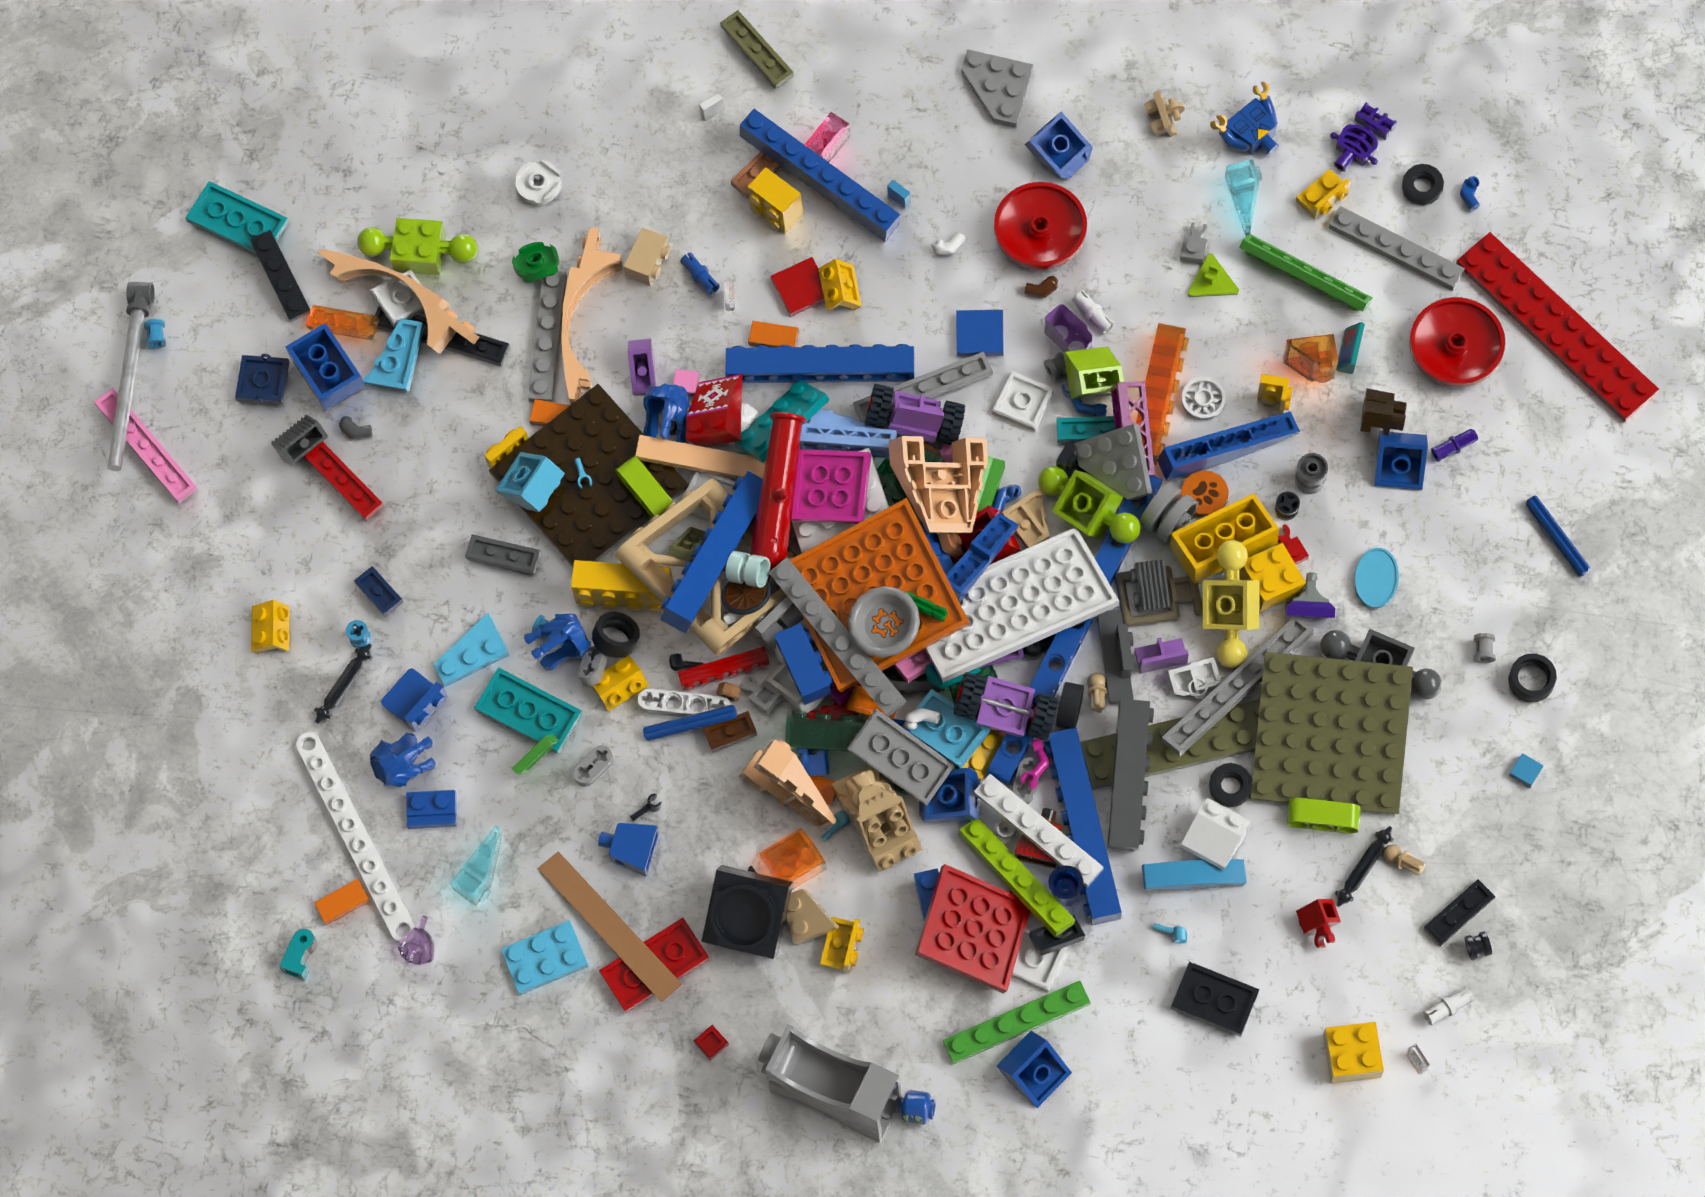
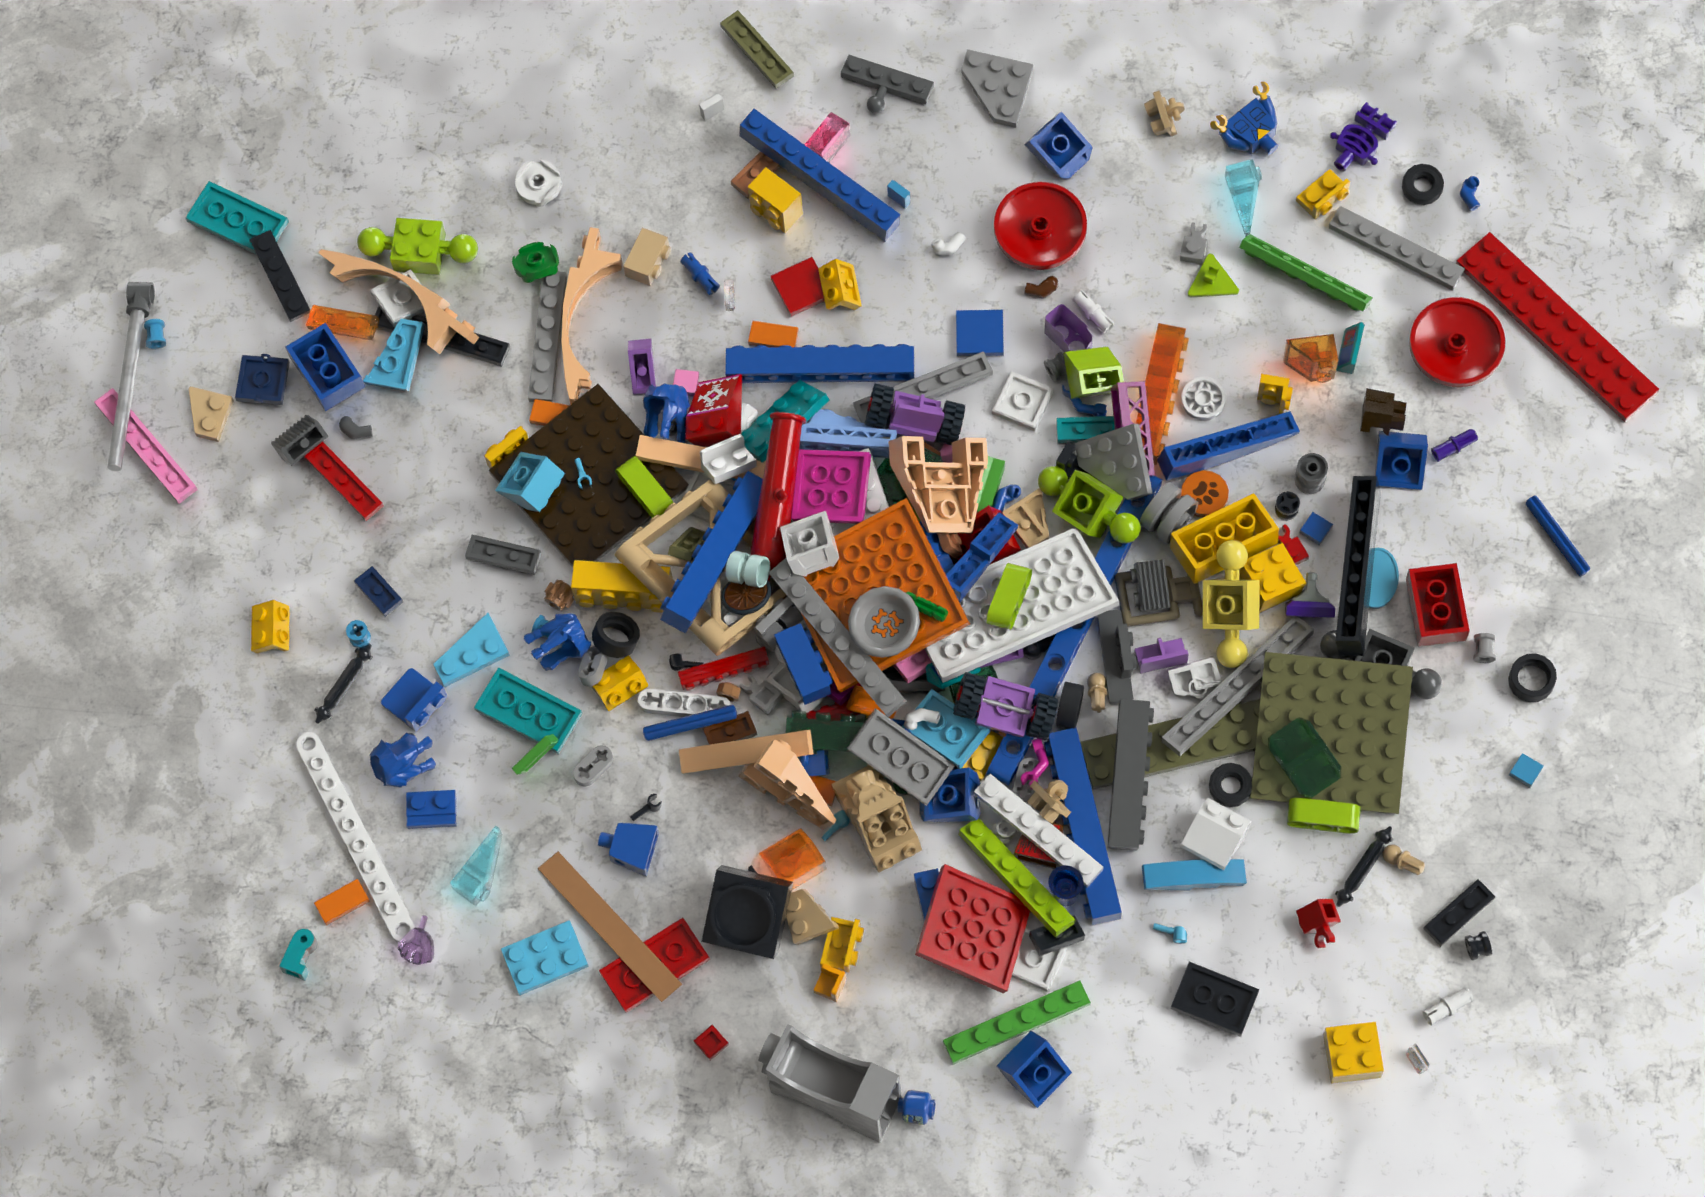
none -> tan wing [189,386,234,442]
none -> medium nougat gear [544,579,575,611]
none -> light nougat tile [679,730,814,774]
none -> white bracket [700,434,757,484]
none -> white slope [780,511,839,576]
none -> light orange panel [813,963,846,1002]
none -> dark grey plate [841,55,934,114]
none -> lime beam [987,563,1032,630]
none -> tan hips [1027,780,1071,824]
none -> clear green shield [1268,717,1341,799]
none -> blue tile [1299,512,1333,546]
none -> black brick [1335,476,1381,656]
none -> red brick [1406,563,1470,647]

